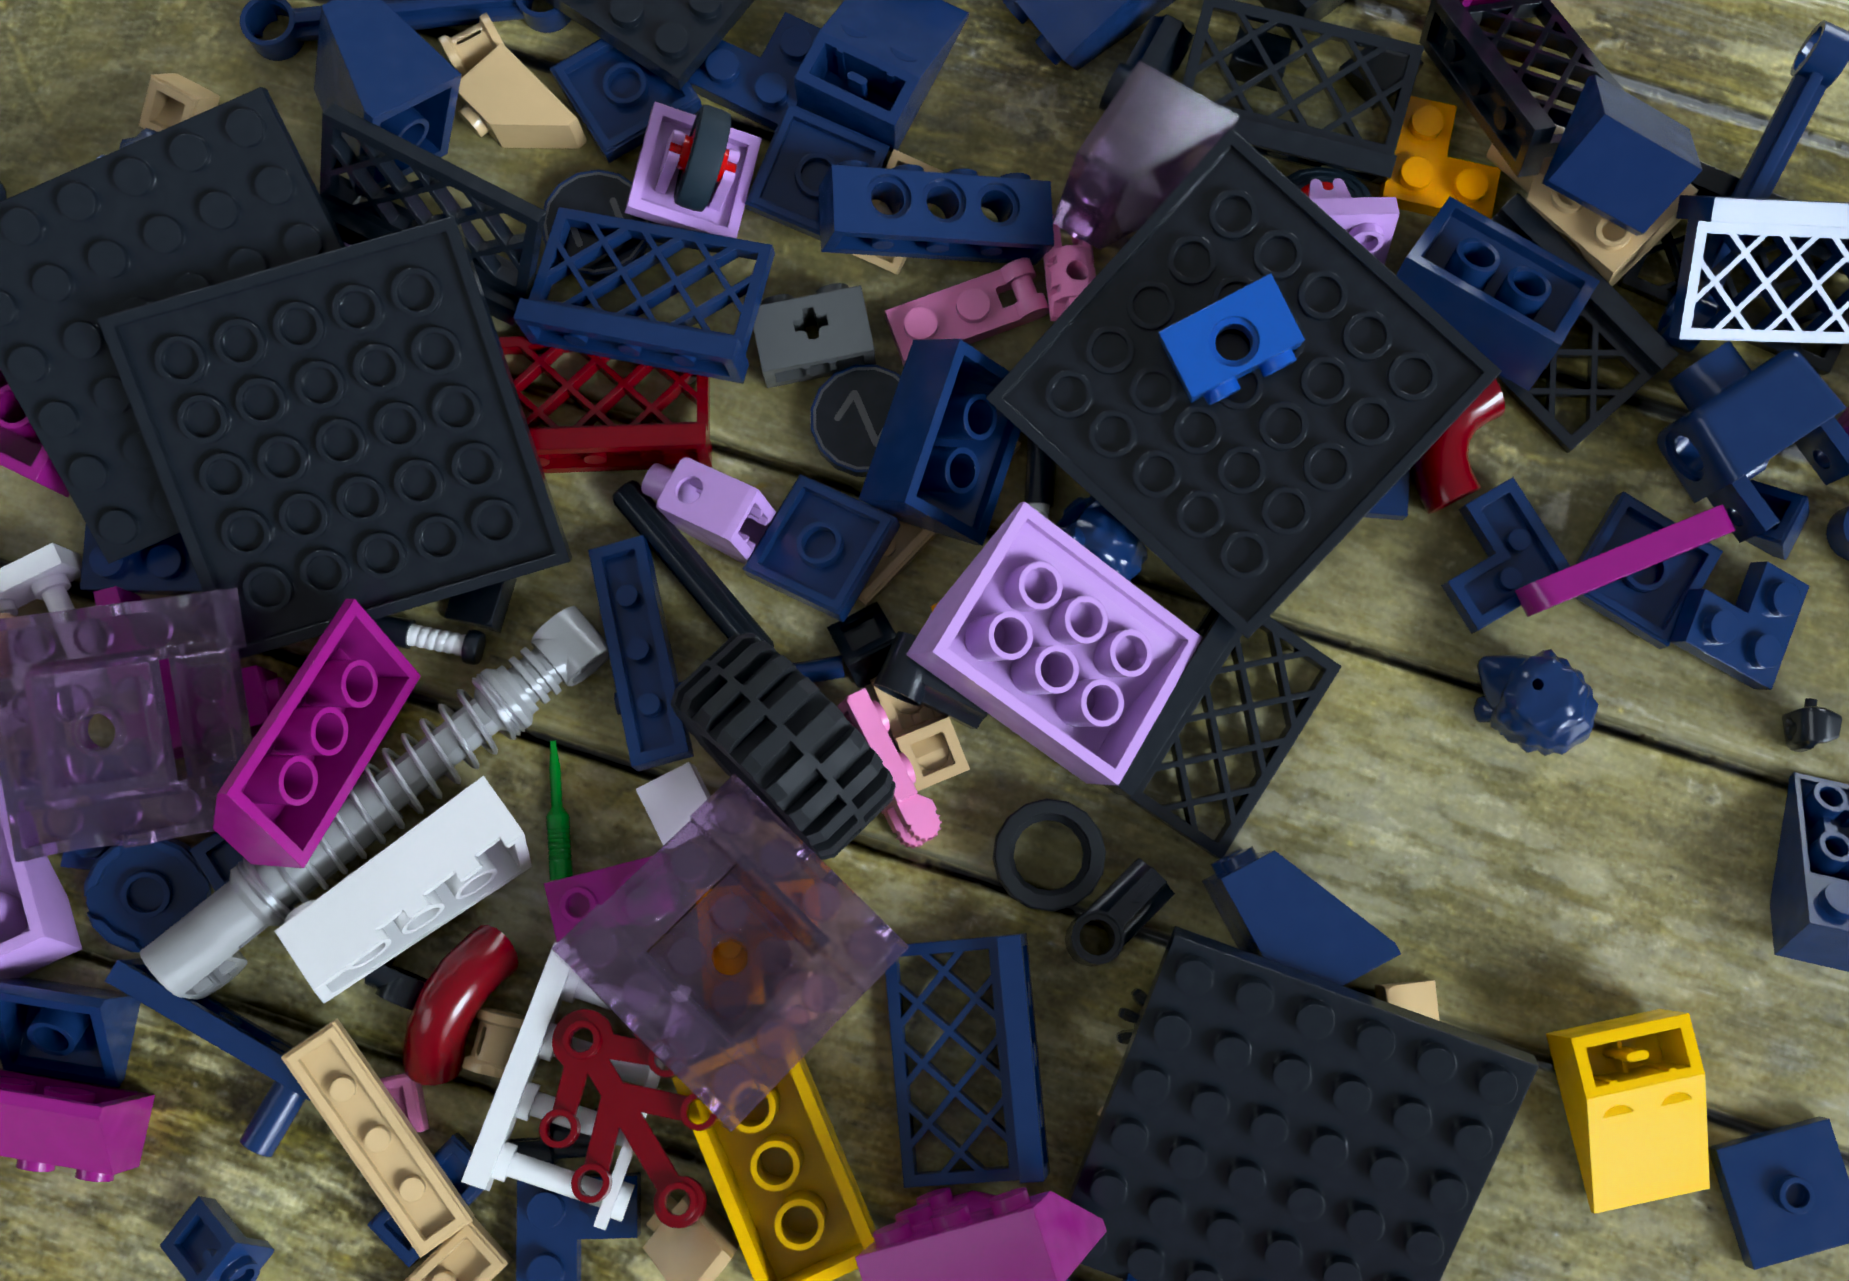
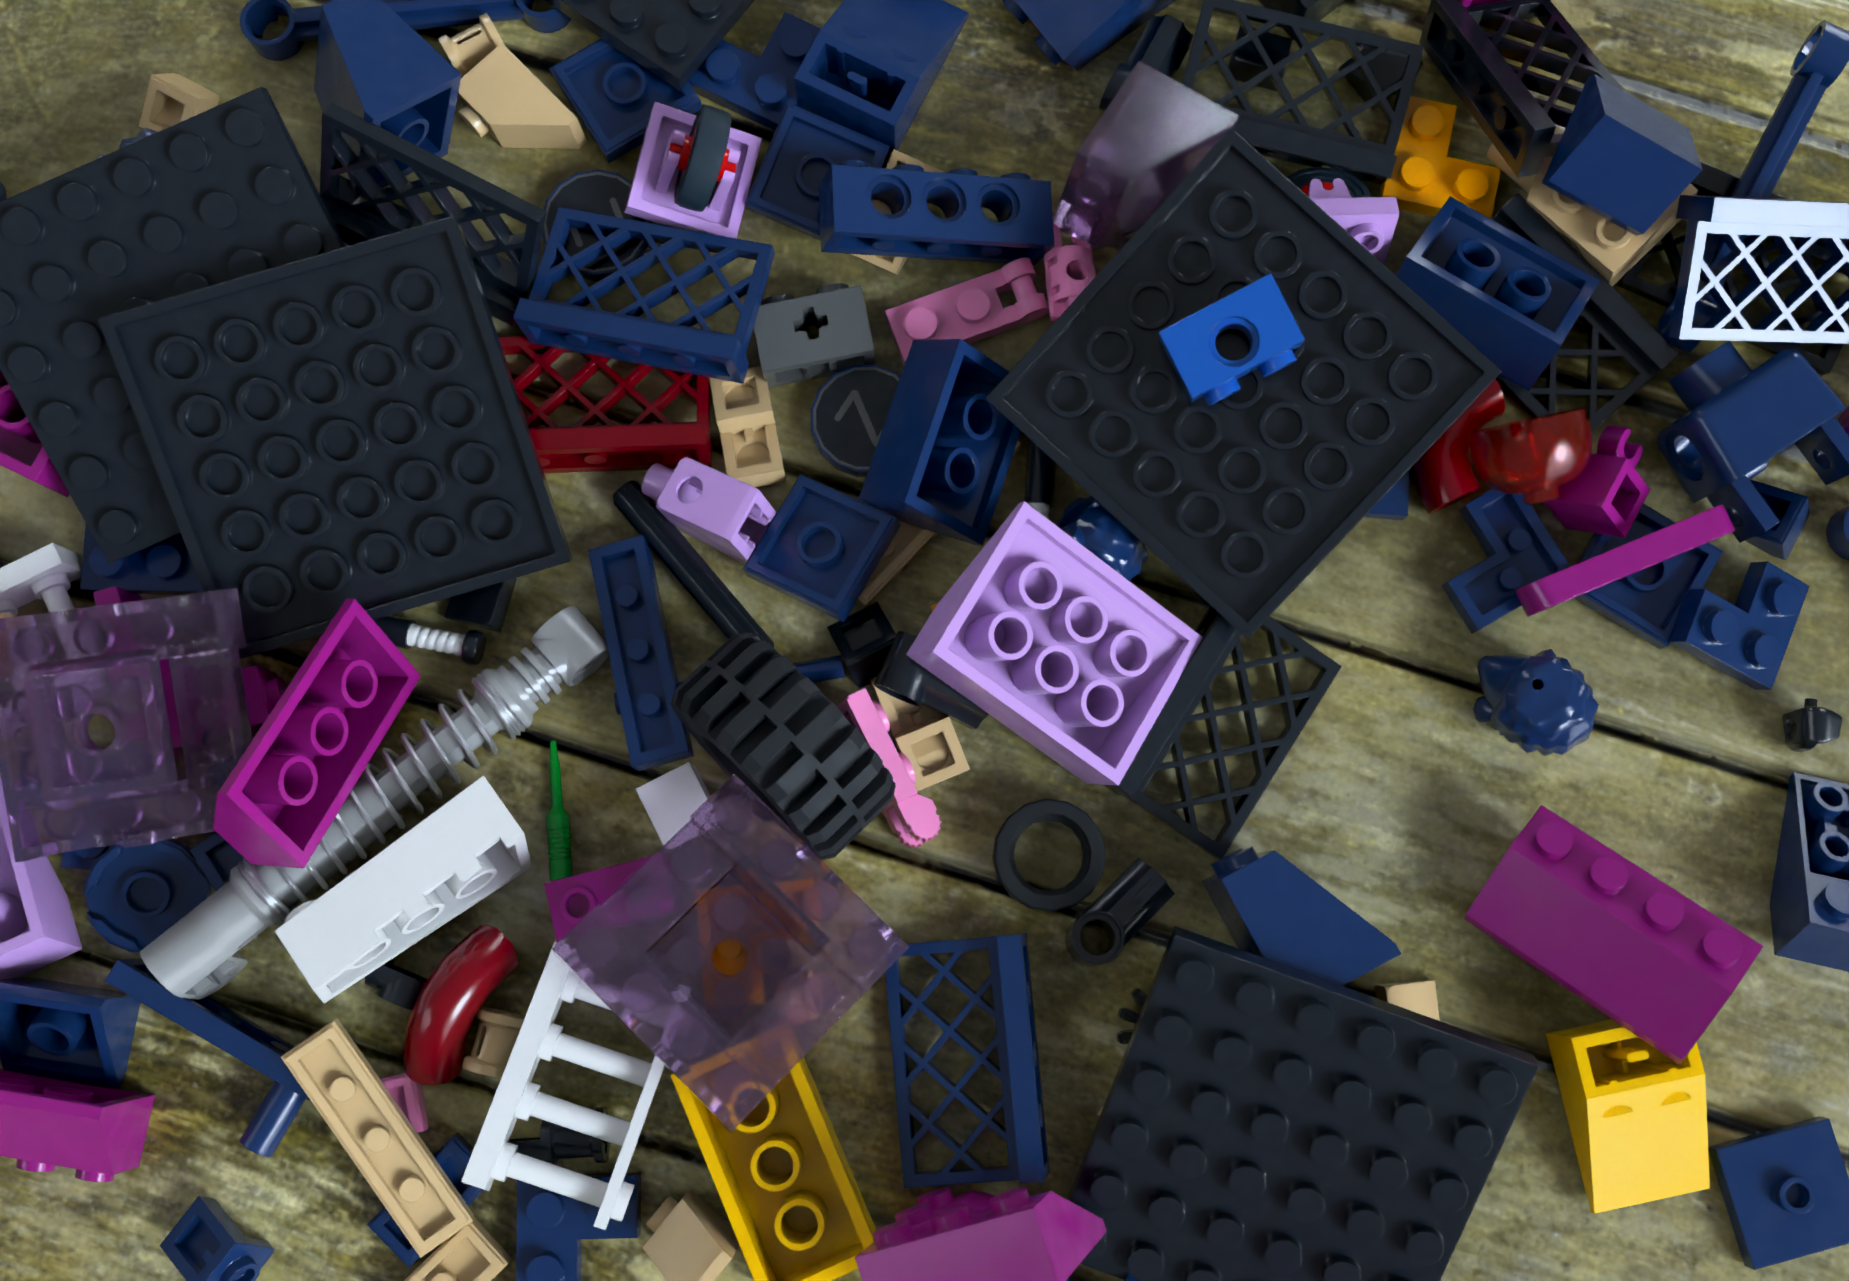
dark red plant [539,1009,719,1228] -> none
none -> tan slope [709,366,786,488]
none -> magenta slope [1464,805,1764,1064]
none -> clear red cylinder [1468,407,1592,504]
none -> magenta brick [1541,426,1650,538]

